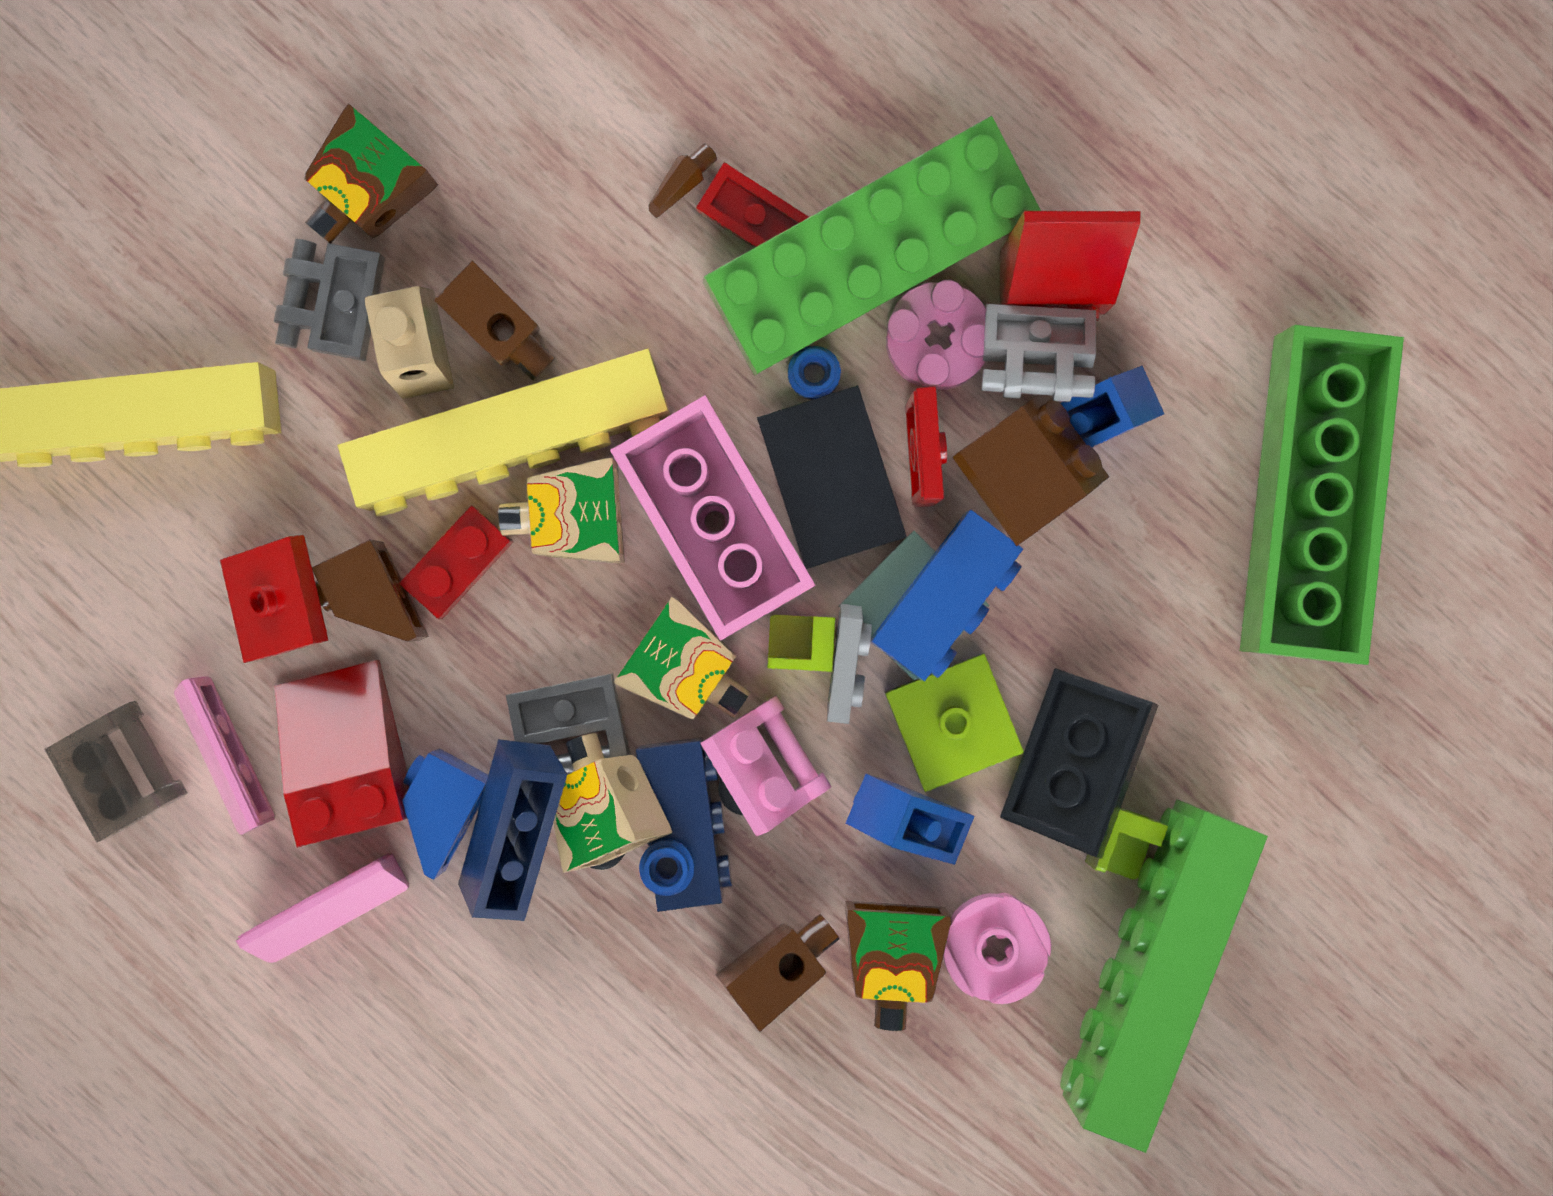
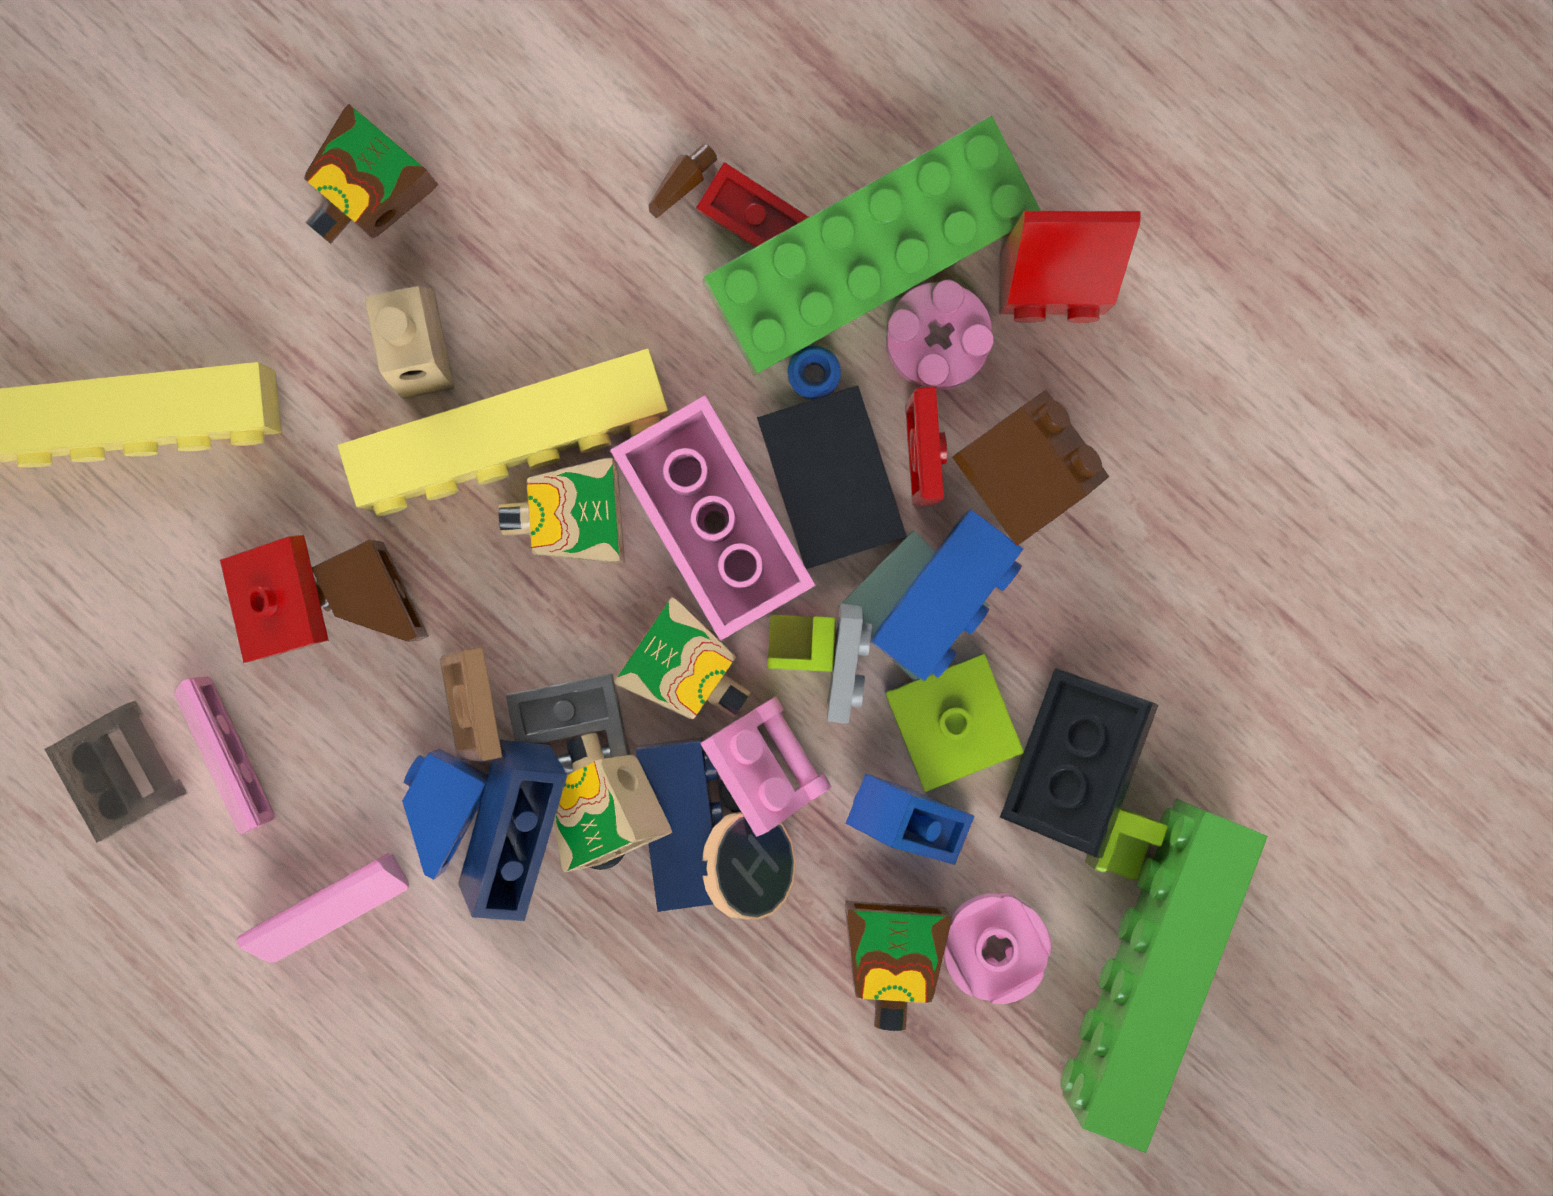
flat silver plate [274,239,385,361] -> none
slope [274,659,410,848] -> none
red plate [399,505,513,619] -> none
reddish brown torso [434,260,555,381] -> none
blue plate [639,839,695,896] -> none
reddish brown torso [716,914,840,1032] -> none
light grey plate [981,304,1096,402] -> none
blue slope [1060,365,1165,448] -> none
bright green brick [1239,325,1404,665] -> none
none -> medium nougat tile [440,647,502,761]
none -> black tile [702,812,796,920]

